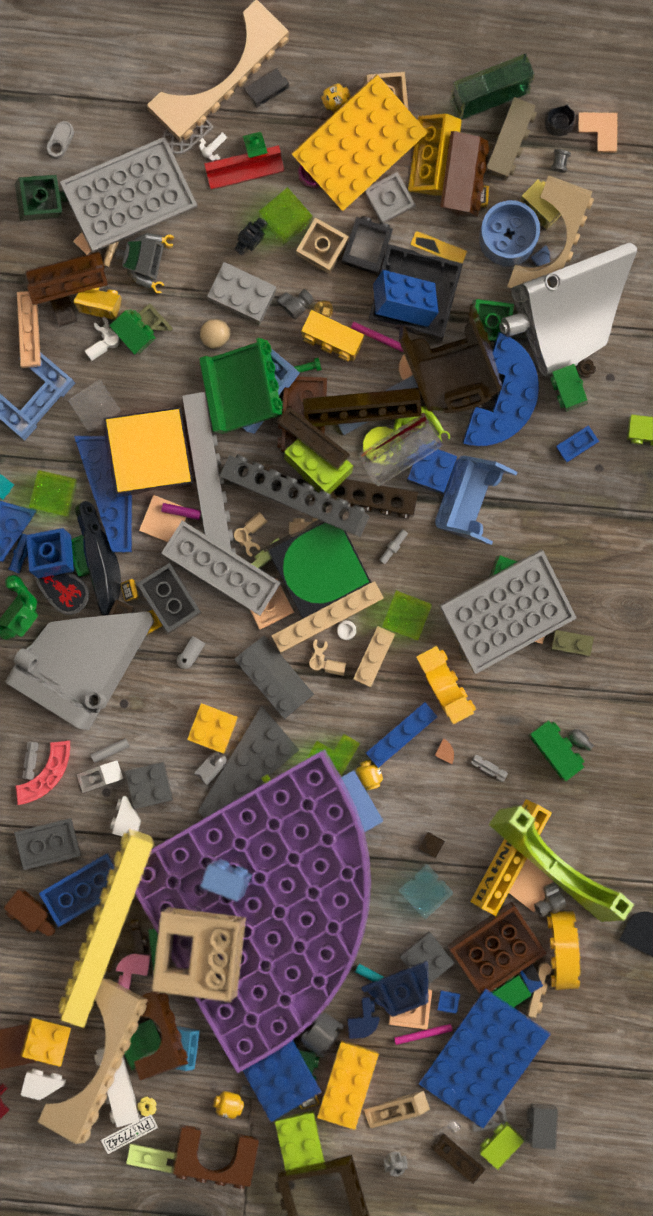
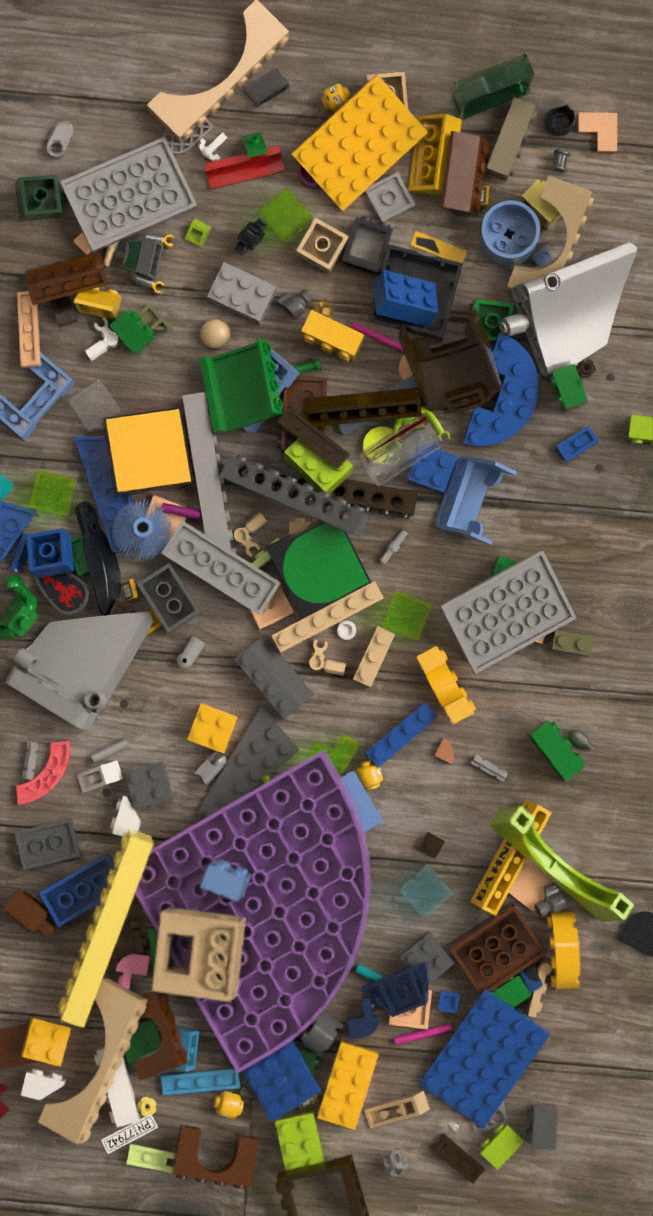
none -> medium blue piece [112,498,172,561]
none -> dark azure tile [161,1068,241,1096]
none -> lime slope [184,219,212,247]

